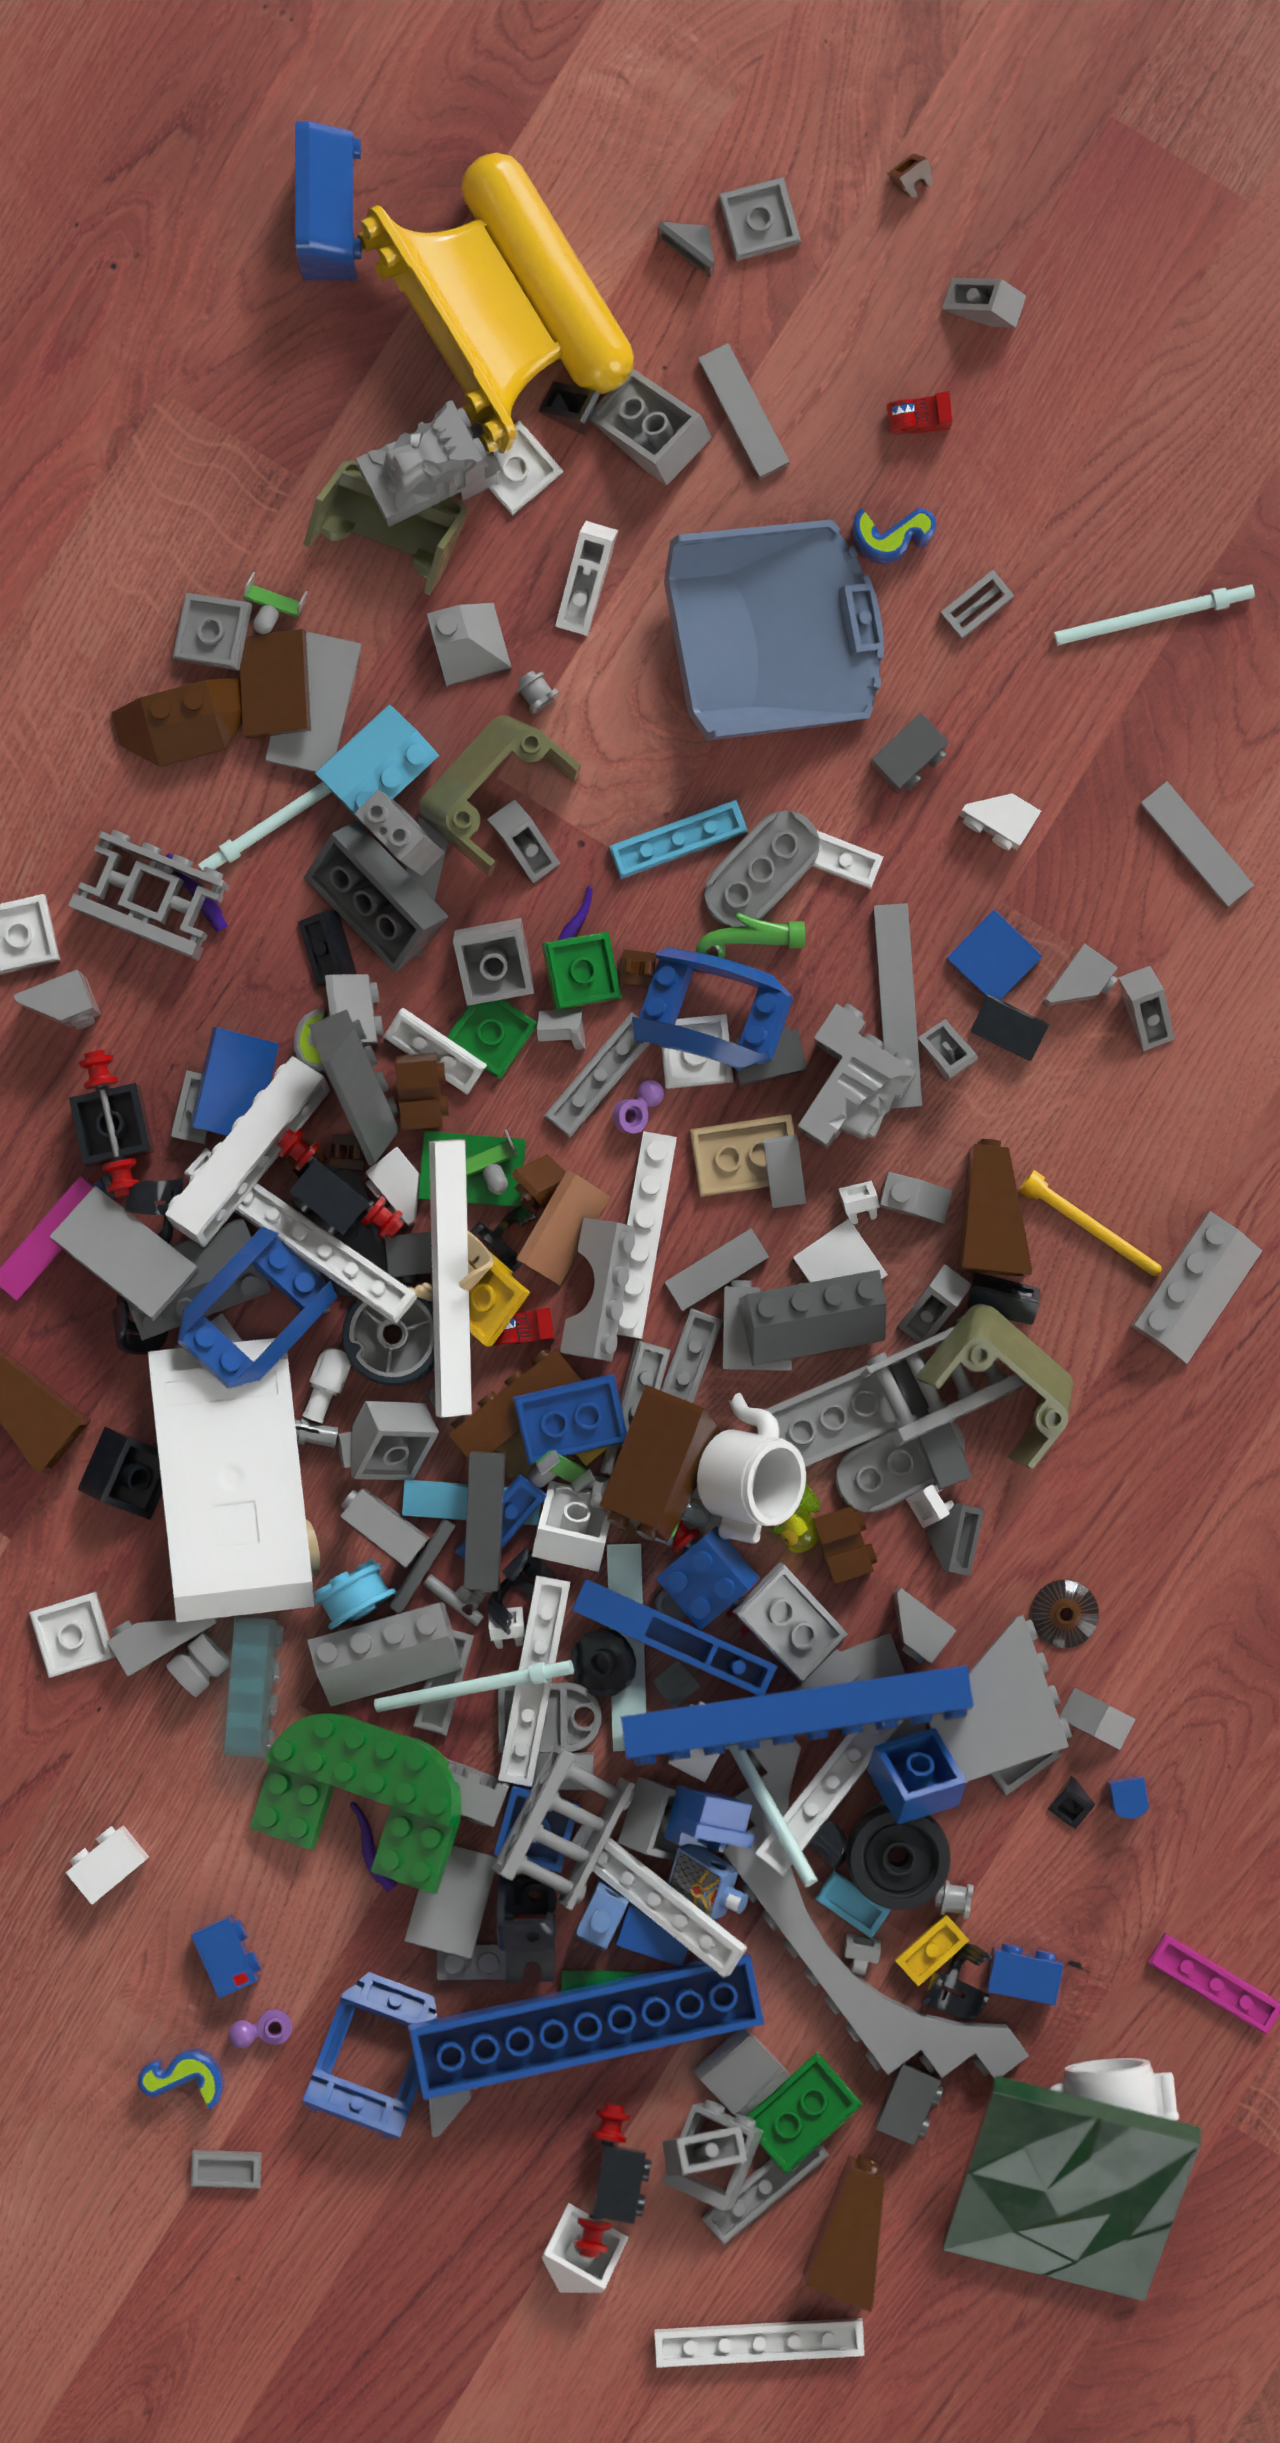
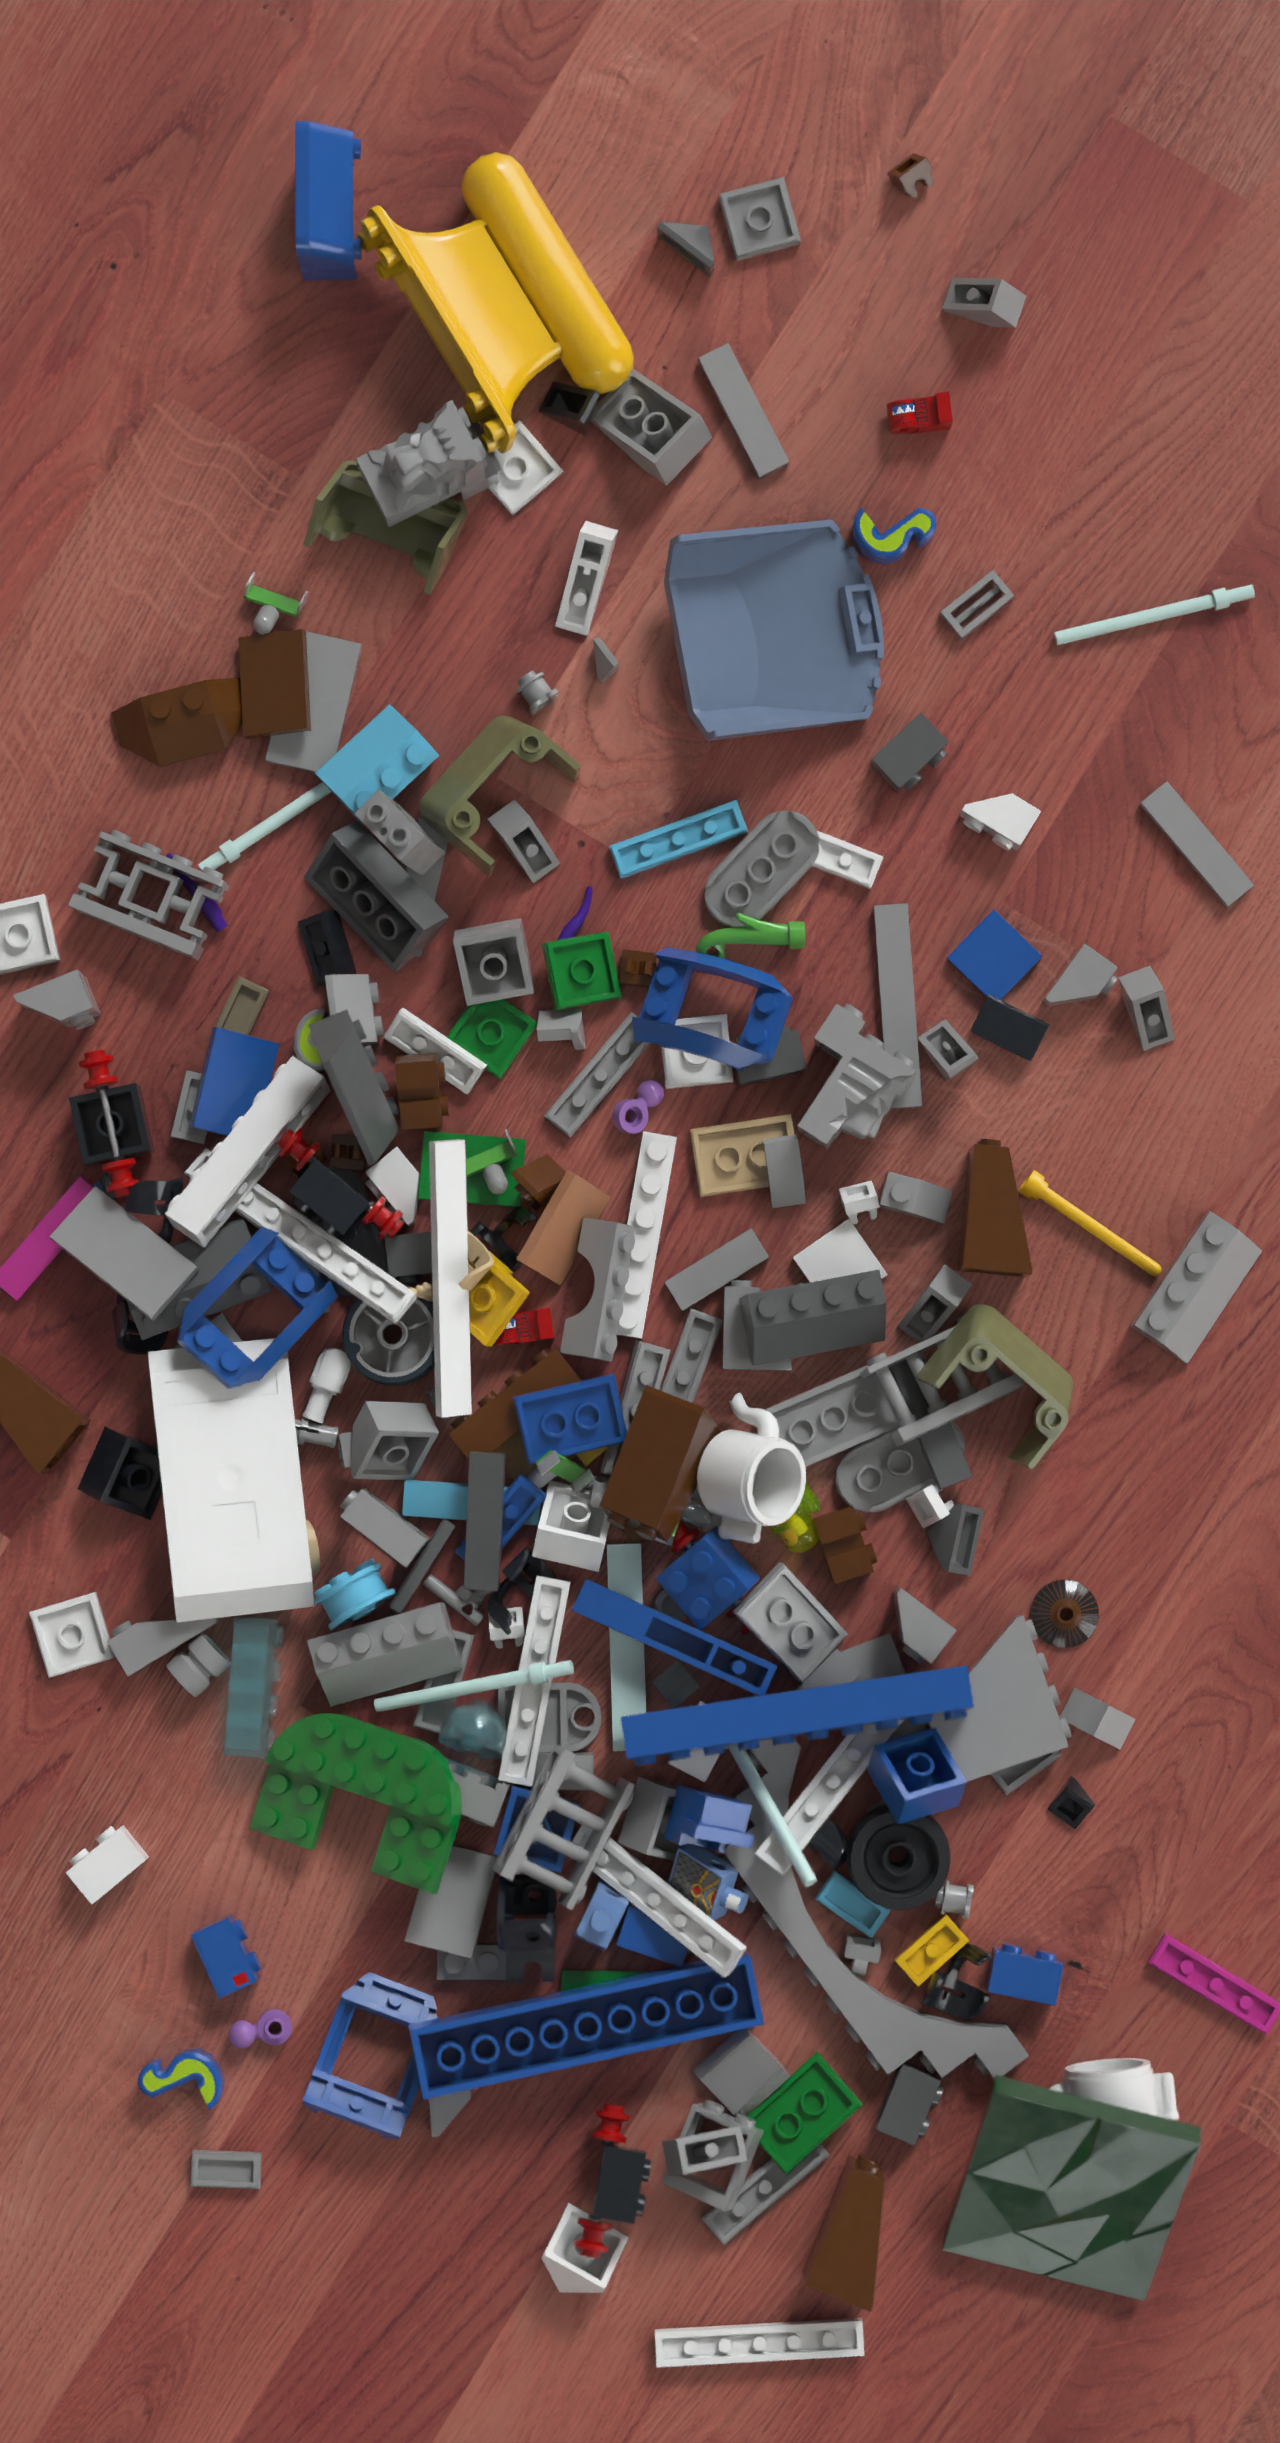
light grey tile [172,593,252,671] -> none
dark purple animal [350,1802,398,1893] -> none
light grey slope [427,603,512,686] -> none
black tile [571,1628,636,1698] -> none
black slope [967,1273,1040,1325] -> none
blue piece [1107,1775,1149,1819] -> none
none -> dark tan tile [210,976,270,1037]
none -> clear light blue cylinder [438,1699,508,1760]
none -> light grey slope [593,637,619,683]

